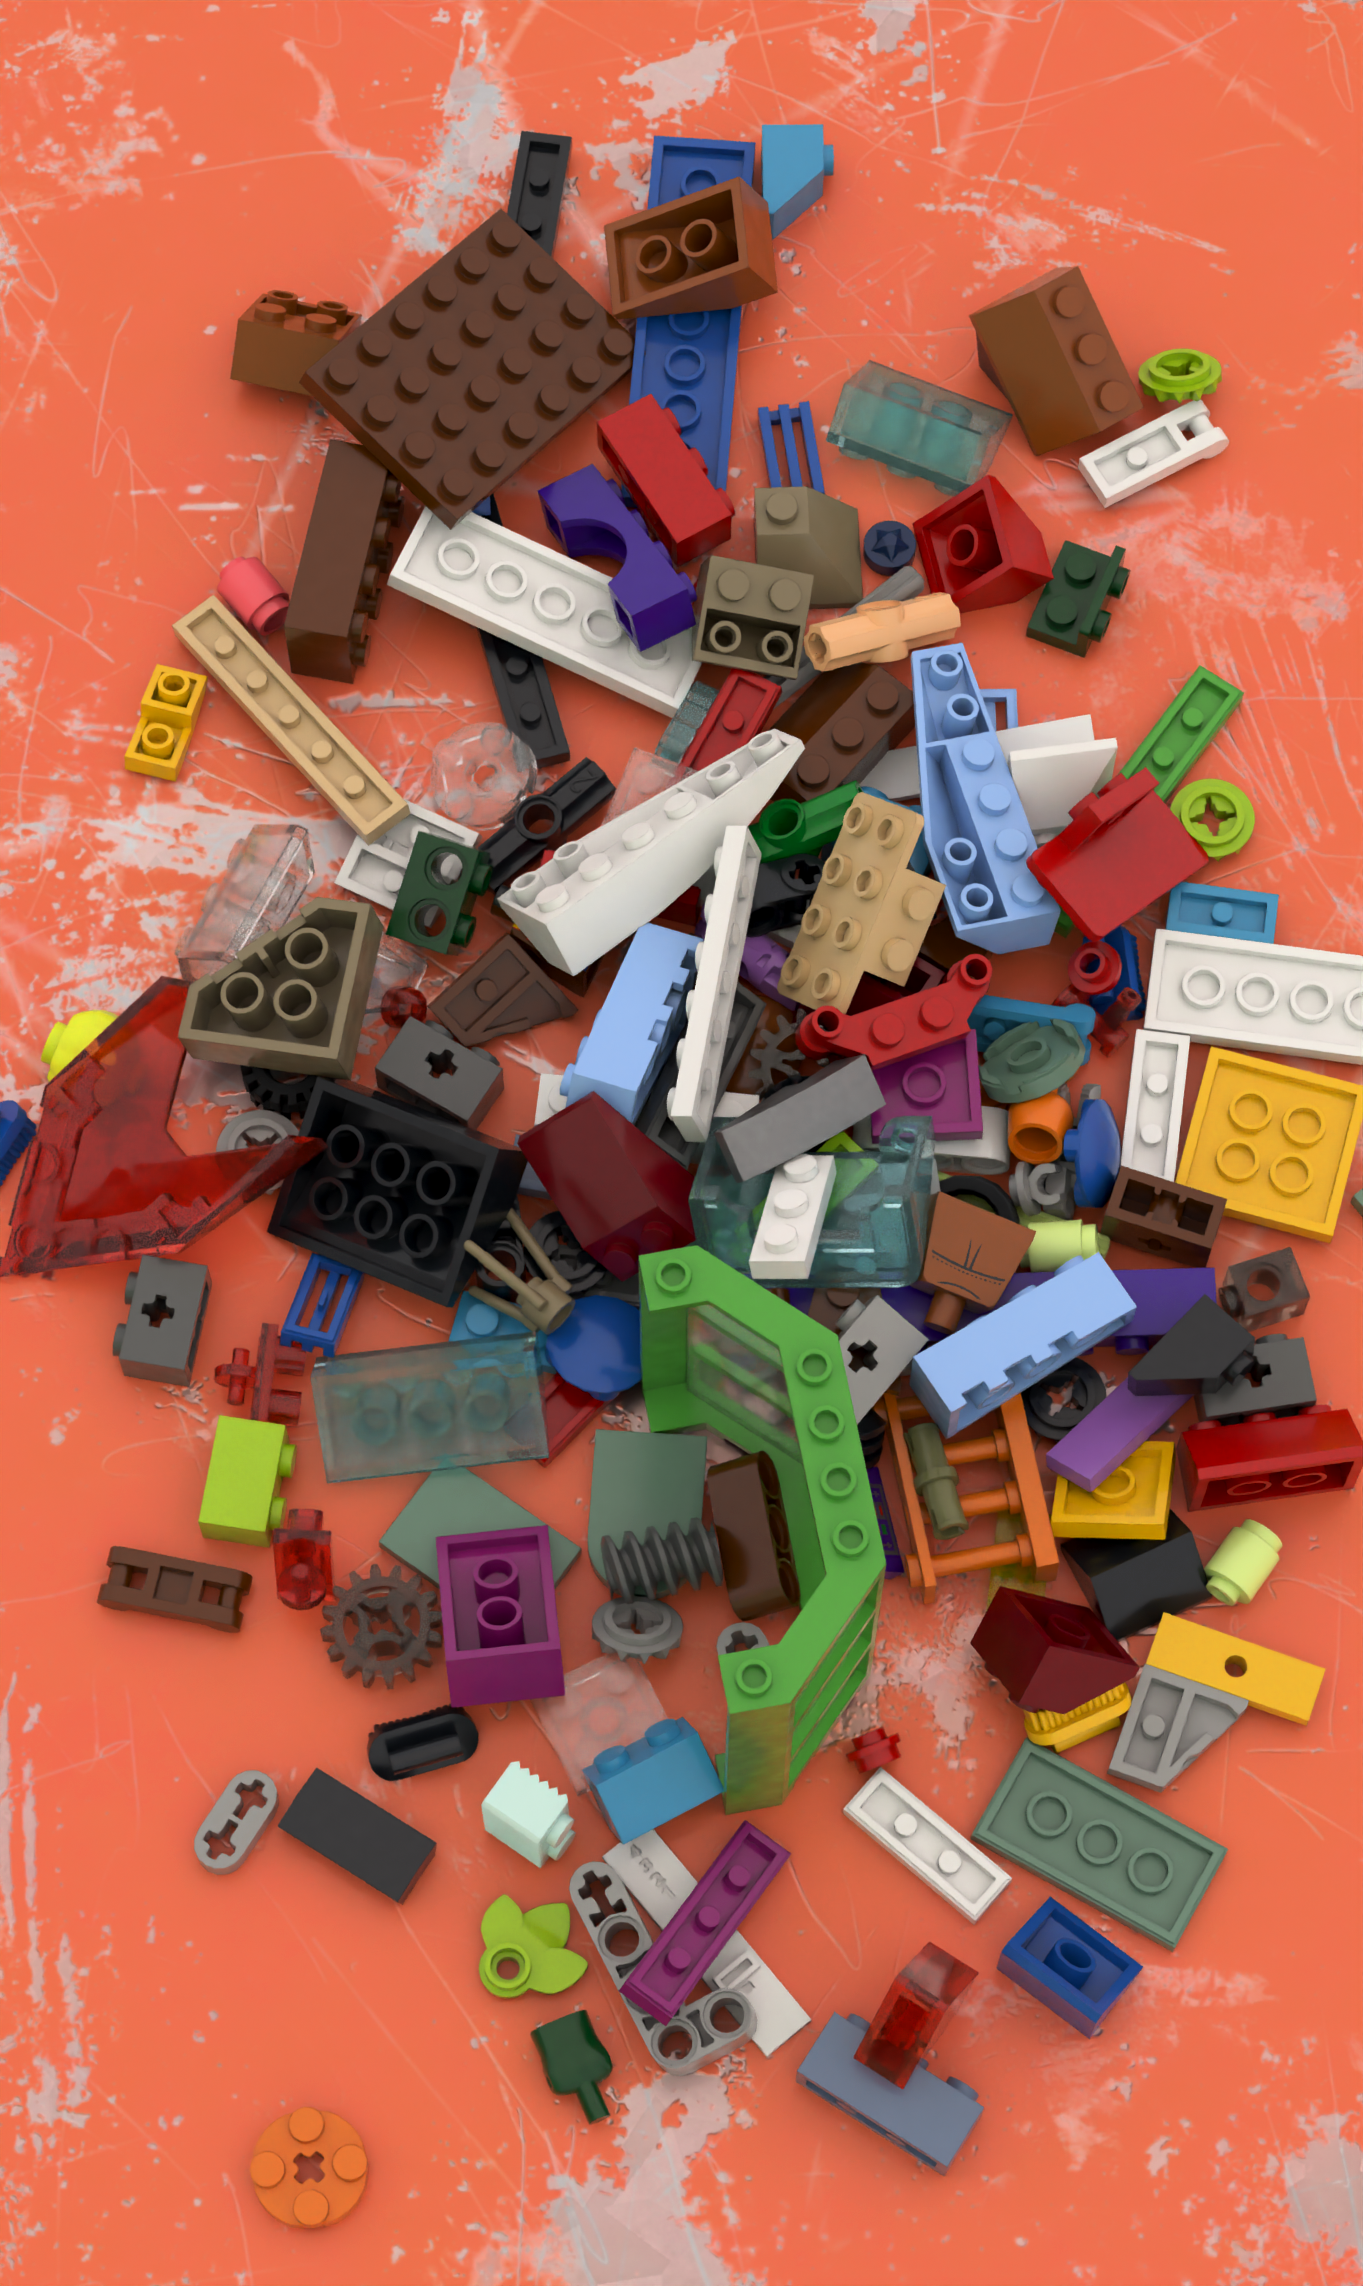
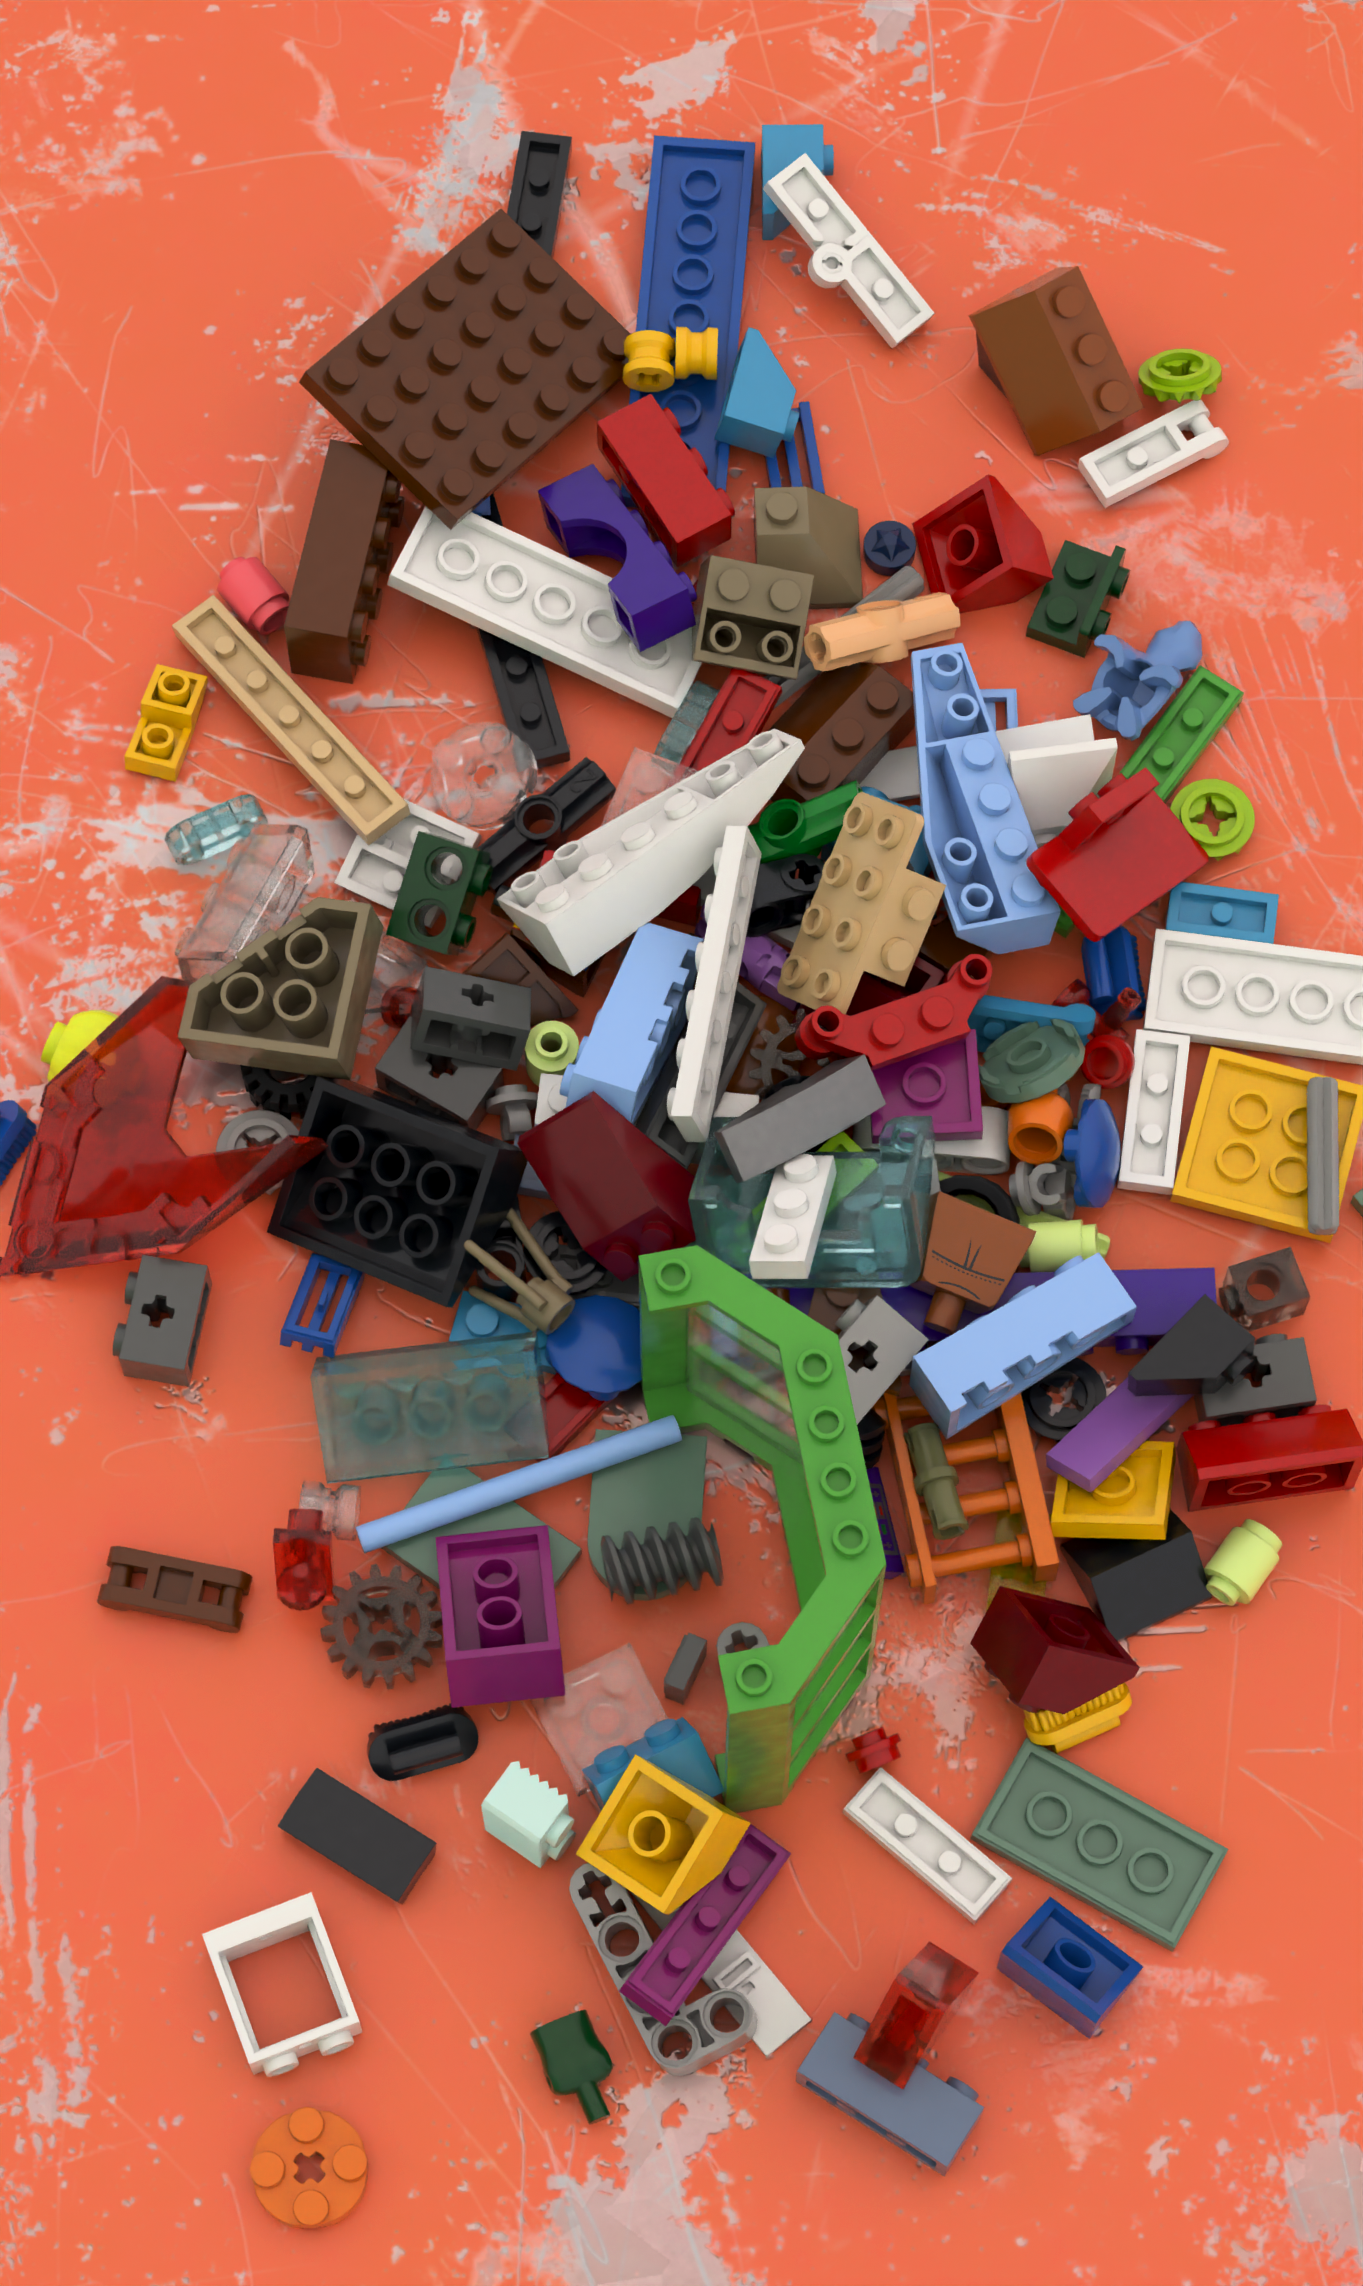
light grey beam [194,1770,279,1875] -> none
lime brick [198,1415,297,1548] -> none
clear red hips [214,1323,306,1427] -> none
dark orange slope [230,290,362,396] -> none
lime plate [479,1894,588,1999] -> none
light grey gear [592,1596,683,1664] -> none
dark orange slope [604,177,778,319] -> none
reddish brown beam [707,1451,801,1622] -> none
clear light blue slope [826,360,1013,496] -> none
red plate [1068,941,1122,995] -> none
reddish brown brick [1101,1165,1227,1268] -> none
light grey wing [1107,1664,1249,1793] -> none
yellow tile [1146,1612,1326,1726] -> none
none -> clear light blue beam [164,794,268,866]
none -> white window [202,1892,363,2077]
none -> clear wheel [298,1480,361,1541]
none -> light blue piece [355,1415,682,1554]
none -> dark grey brick [410,966,531,1071]
none -> light grey plate [485,1084,538,1141]
none -> yellowish green brick [525,1021,579,1087]
none -> yellow slope [576,1754,751,1915]
none -> yellow wheel [623,330,676,392]
none -> dark grey tile [664,1633,707,1705]
none -> yellow wheel [675,327,718,380]
none -> dark azure slope [714,327,799,458]
none -> white hinge [763,153,935,349]
none -> medium blue animal [1073,621,1202,741]
none -> red plate [1080,1034,1135,1089]
none -> light grey axle [1307,1077,1339,1235]

